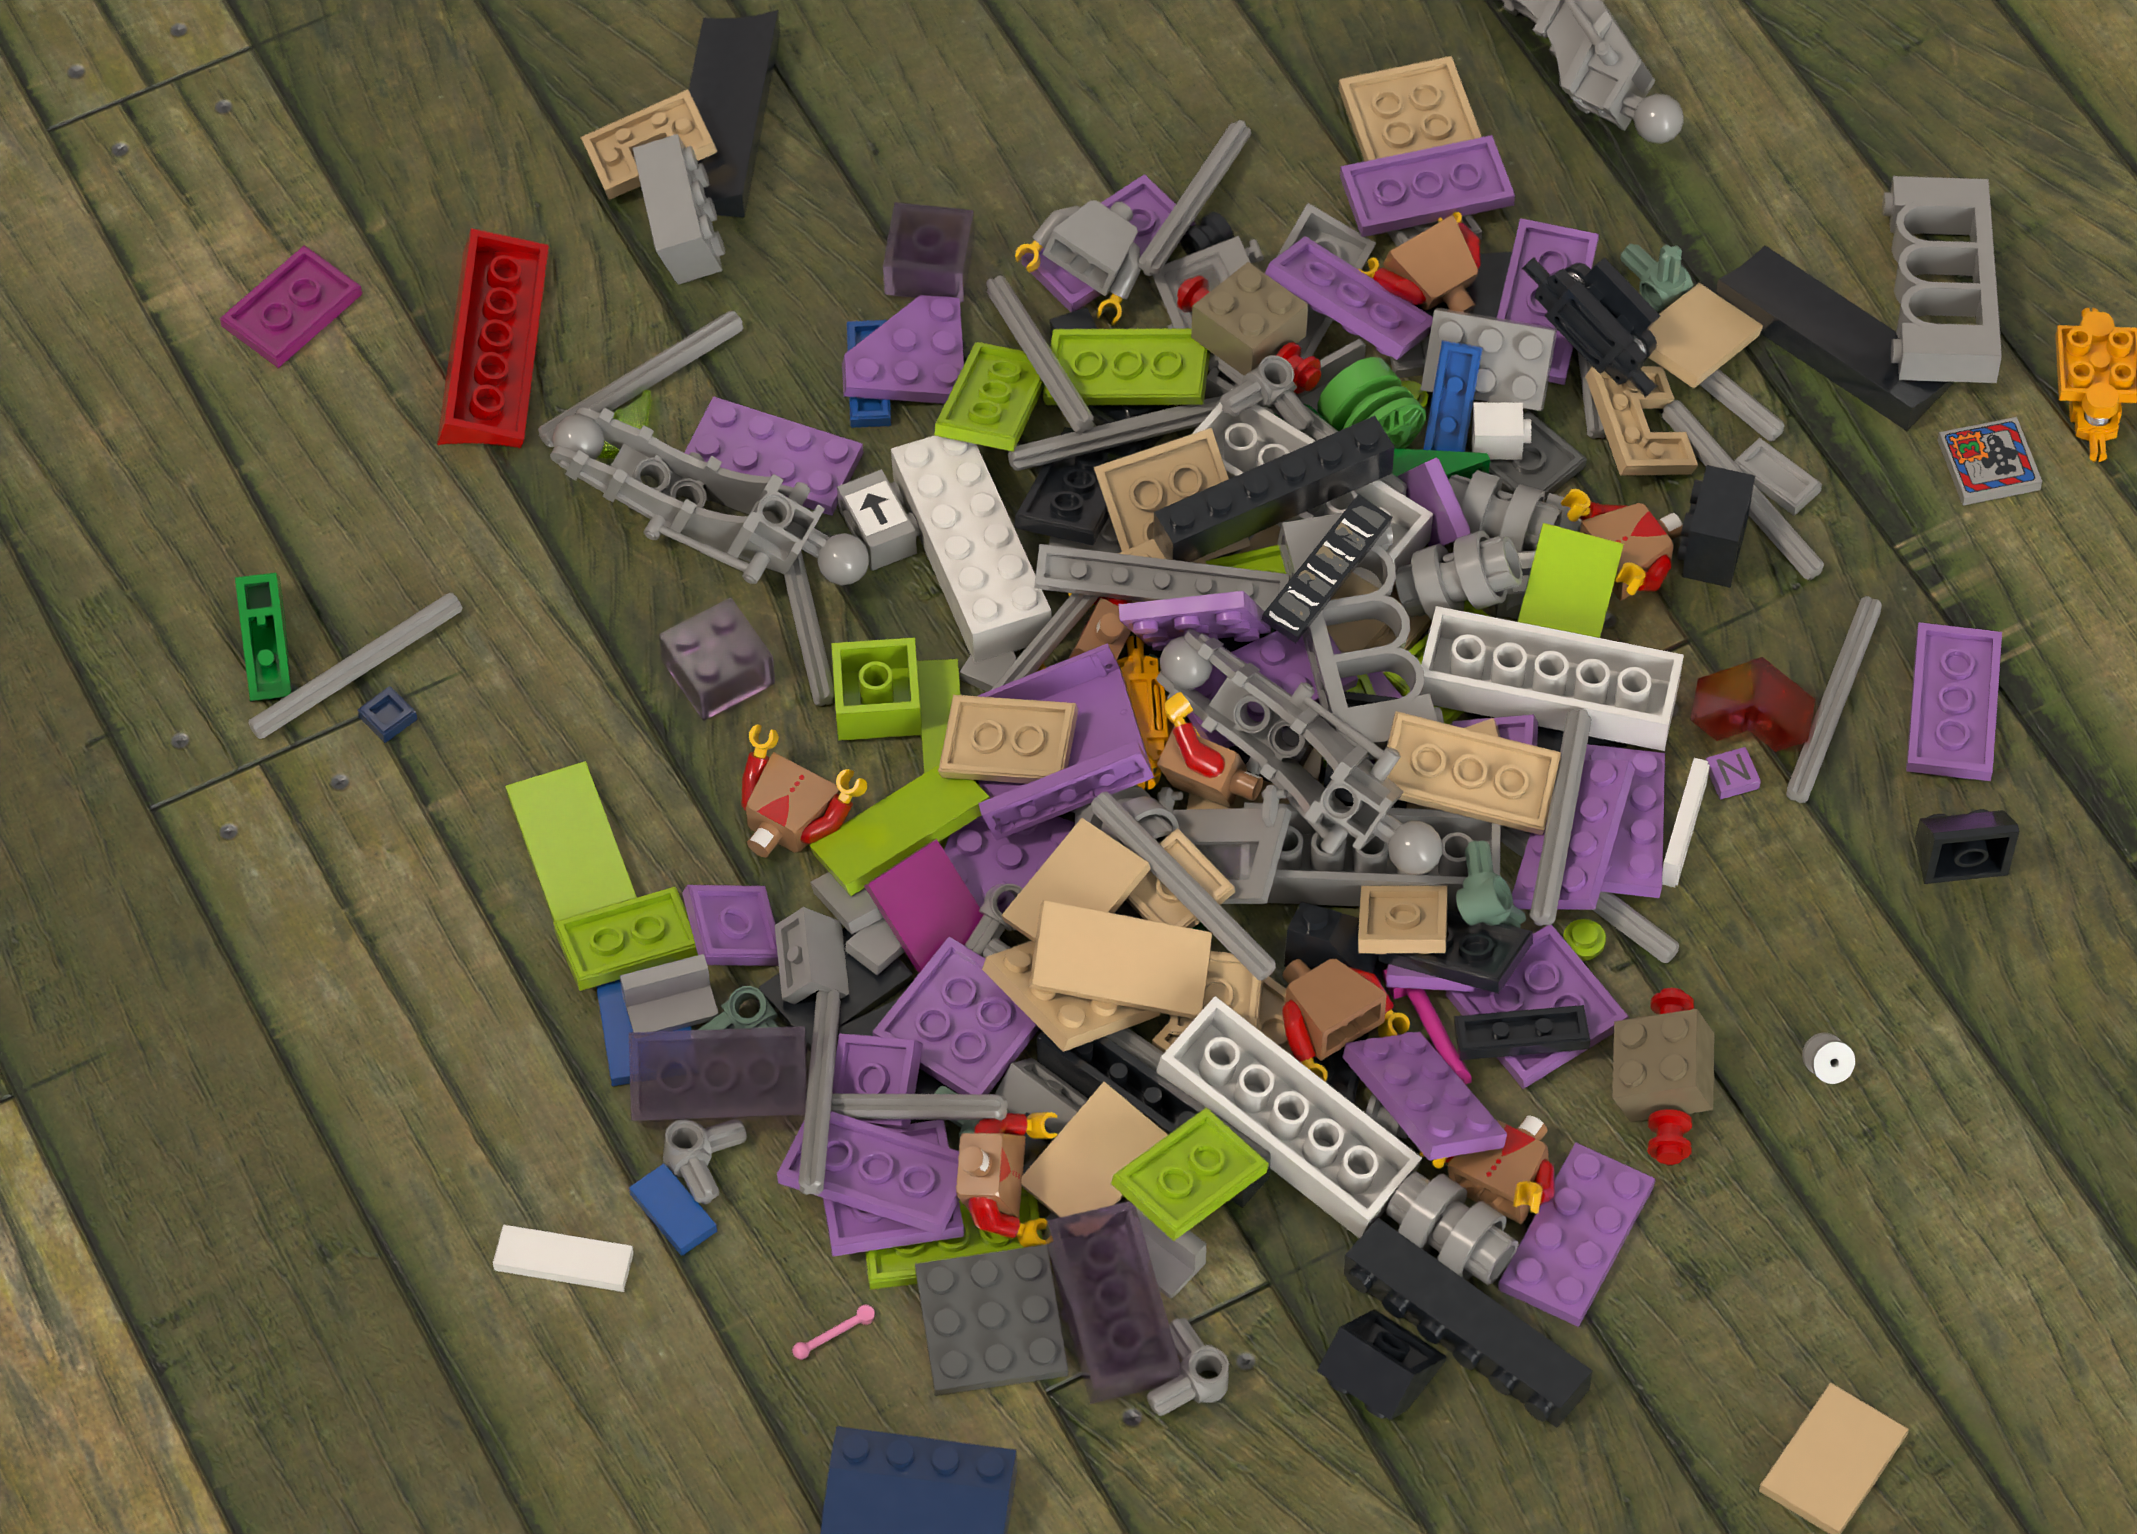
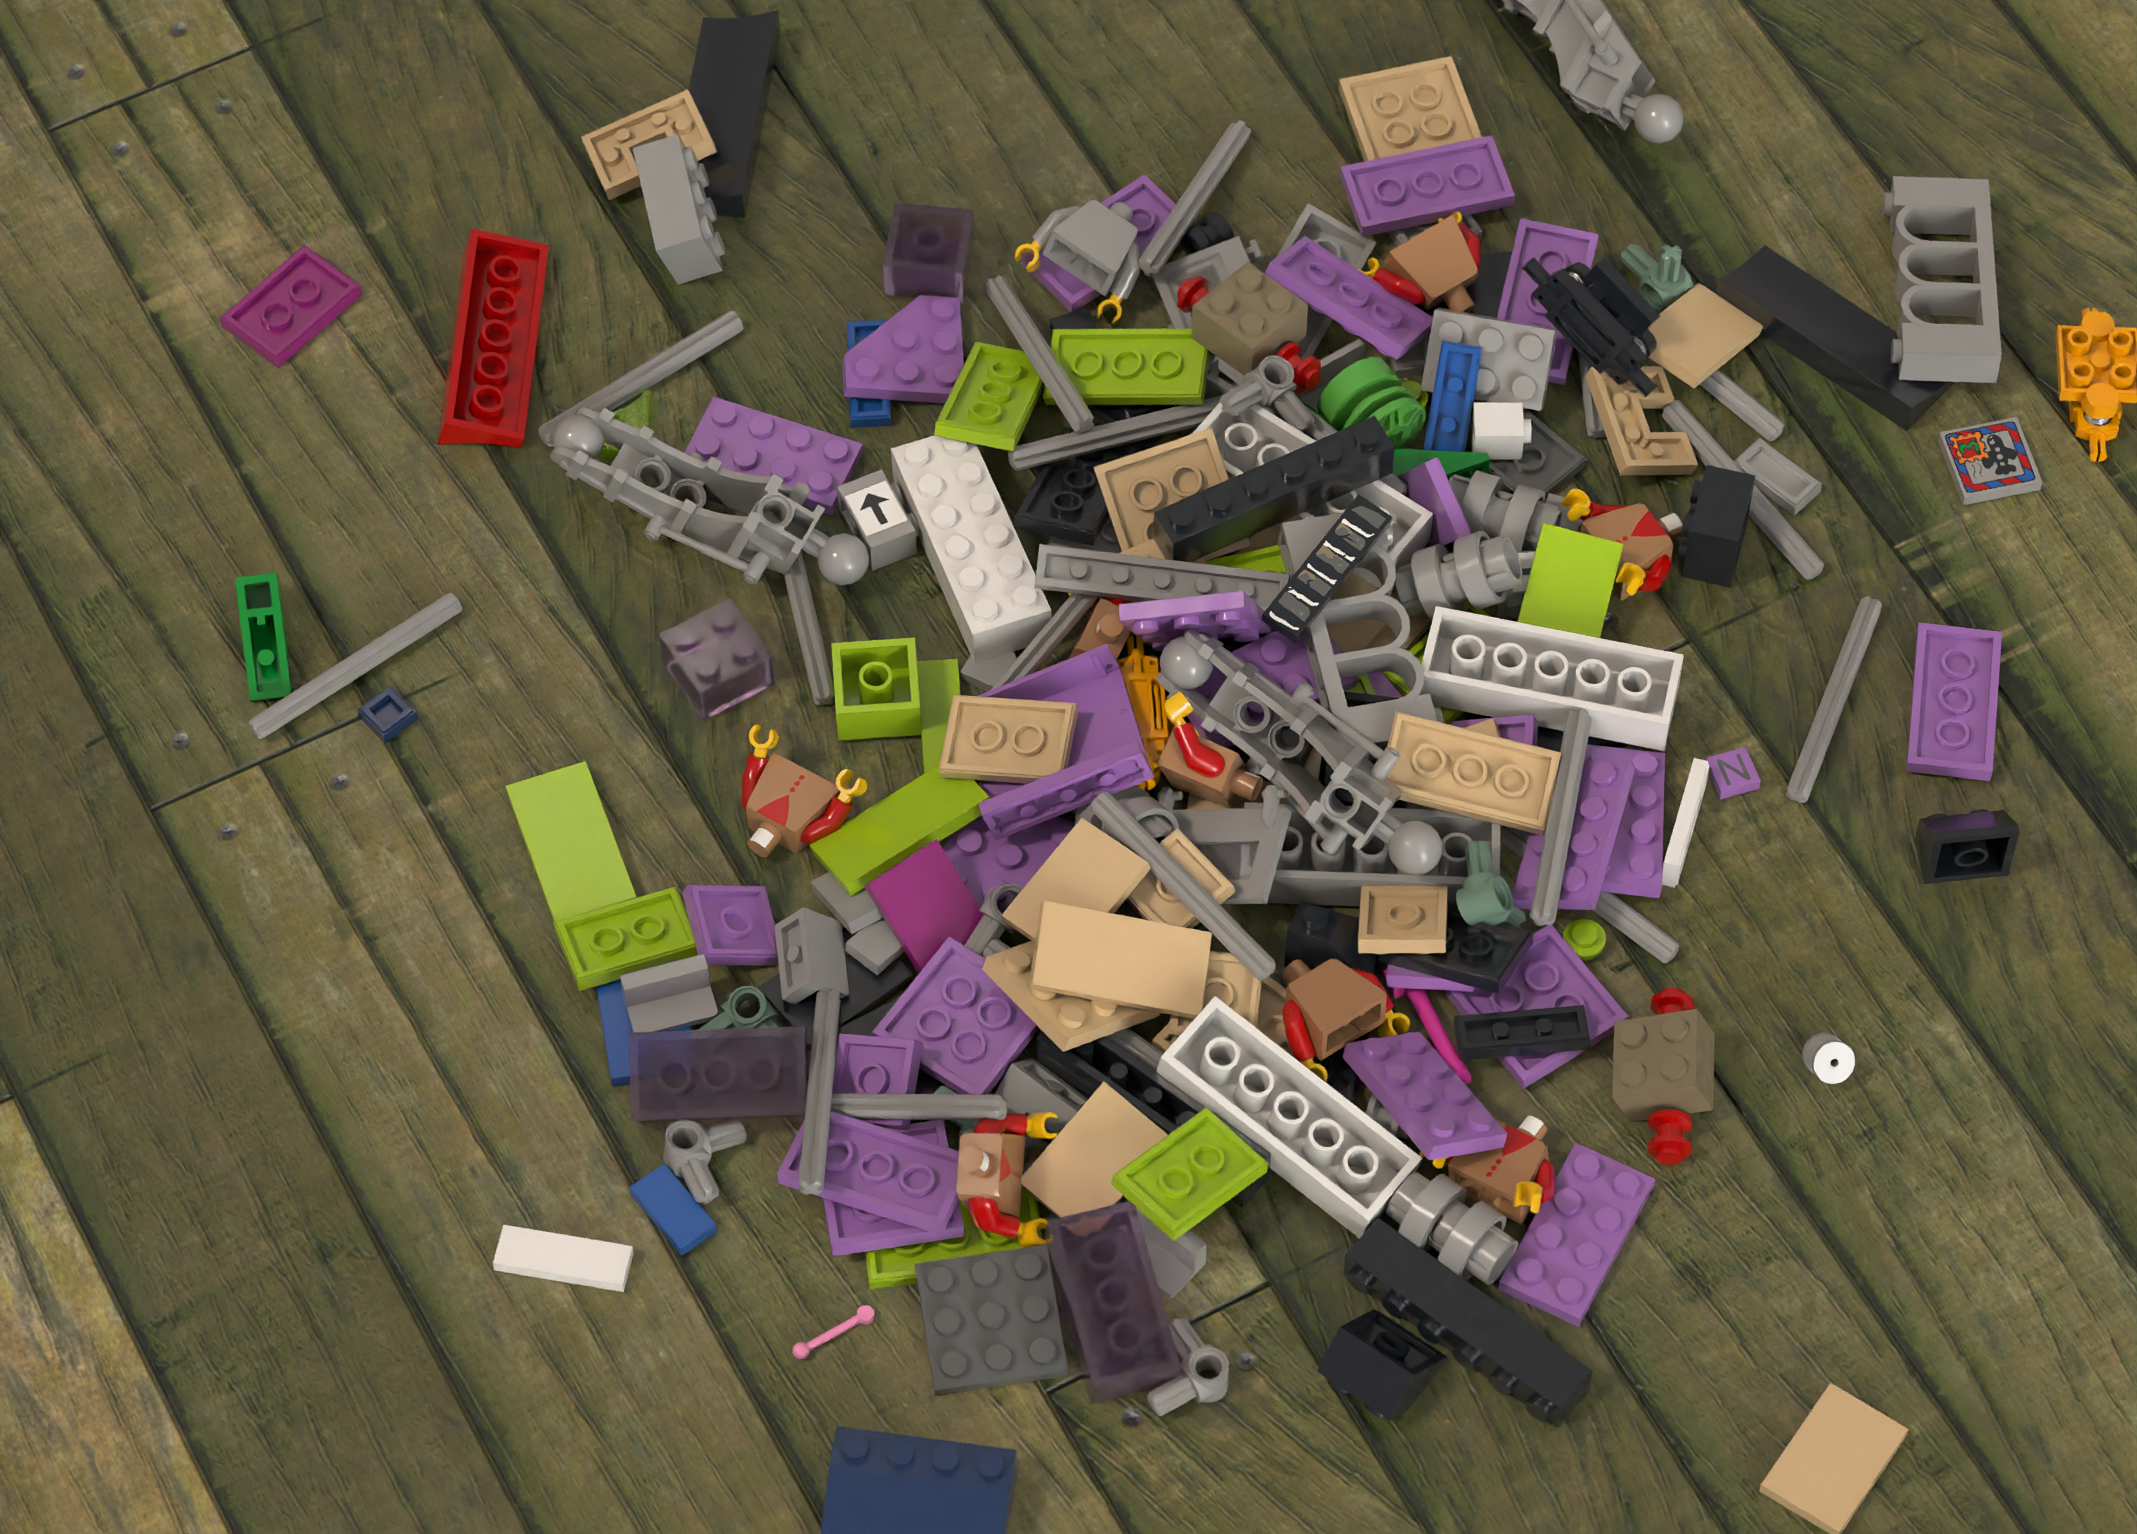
clear red brick [1690,657,1816,752] -> none

